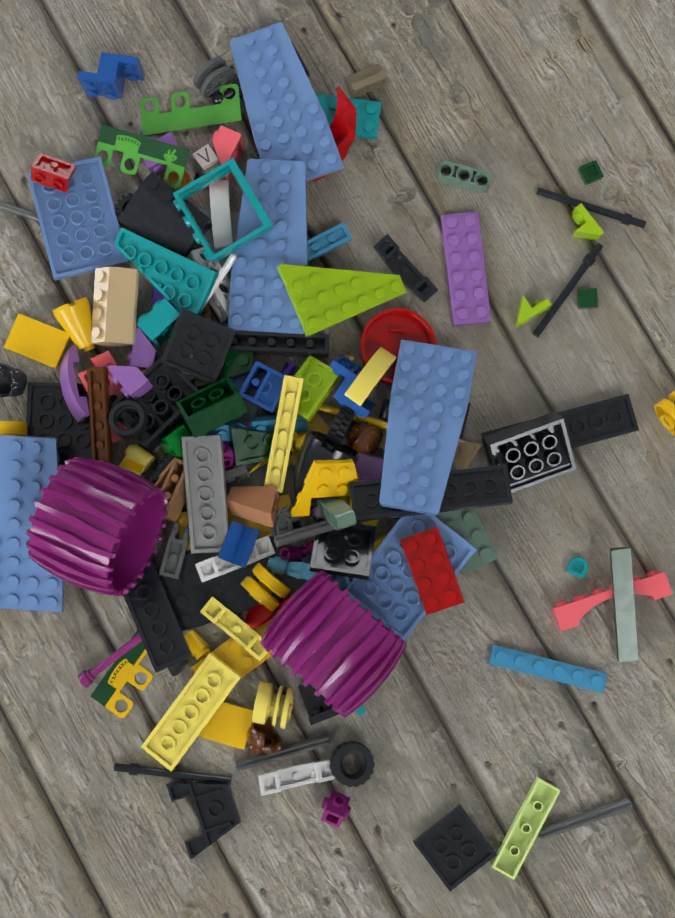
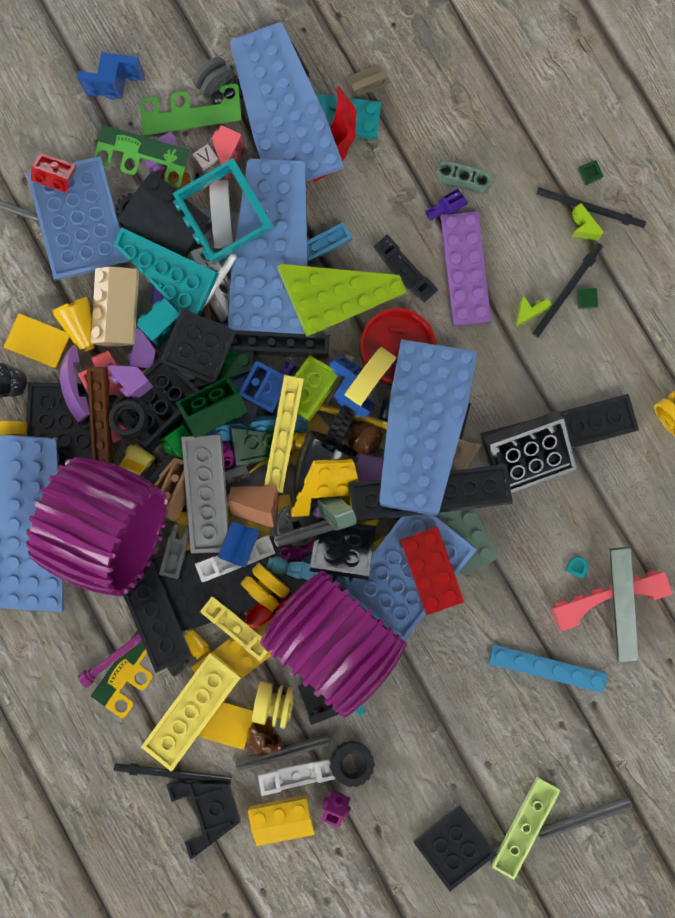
none -> yellow slope [248,794,315,846]
none -> dark purple arm [425,189,468,221]

